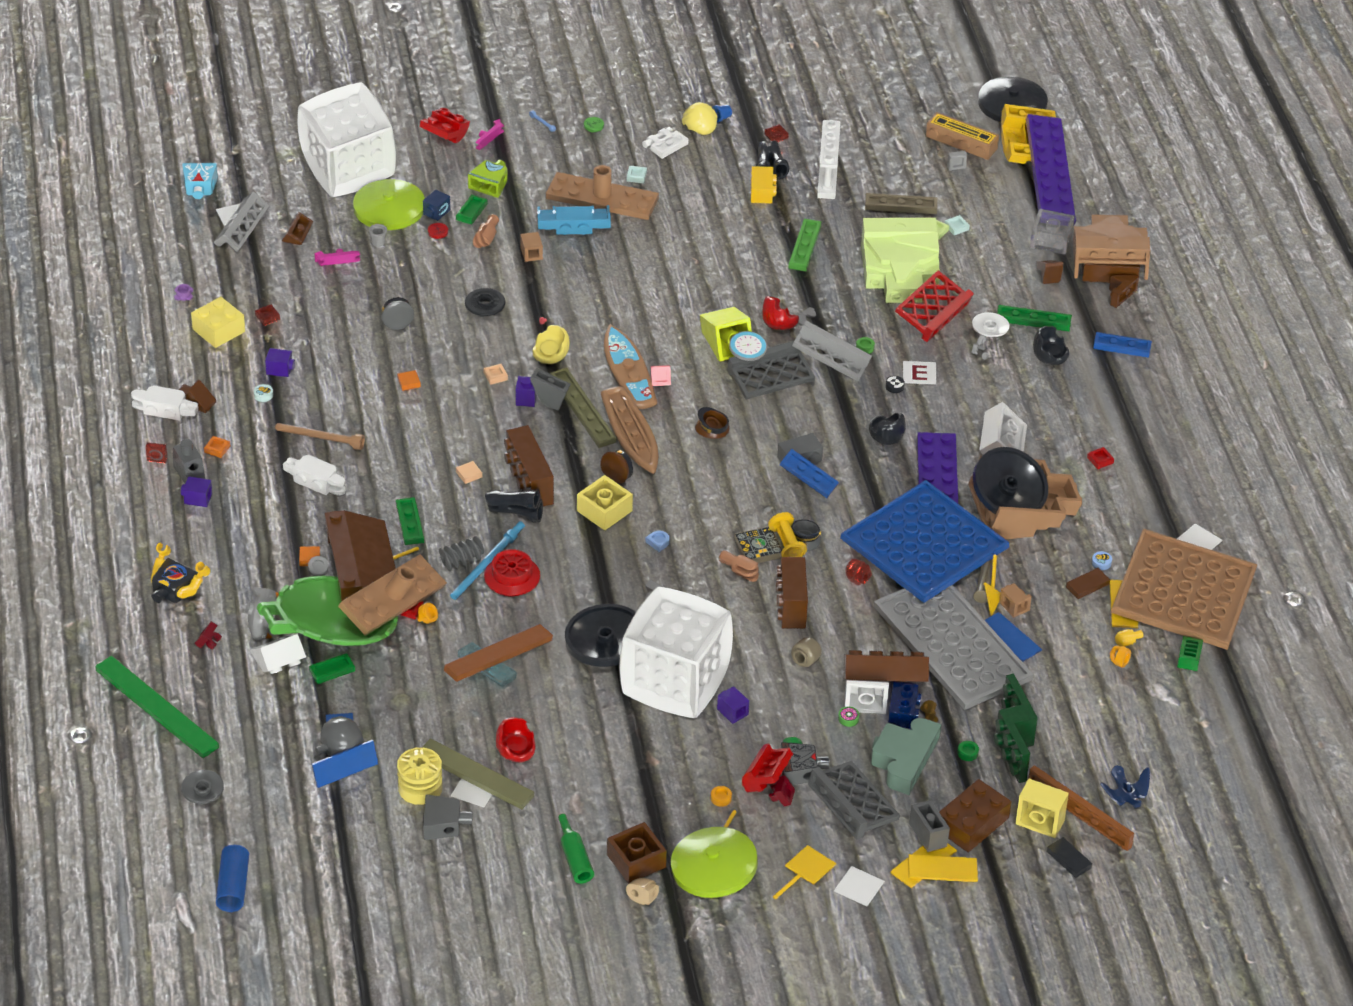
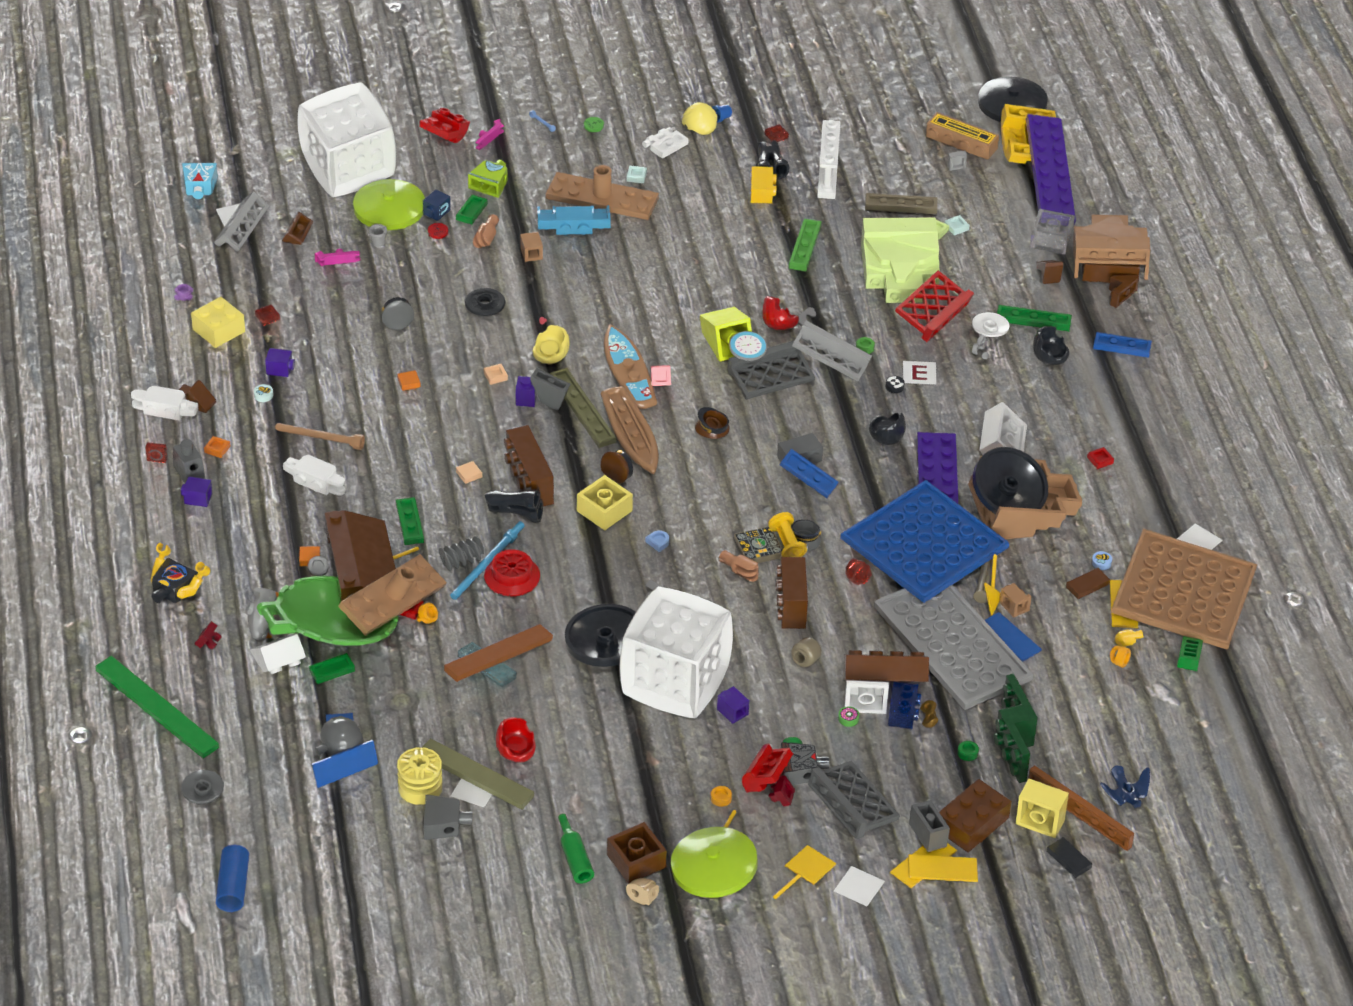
sand green brick [871,718,942,795] -> none

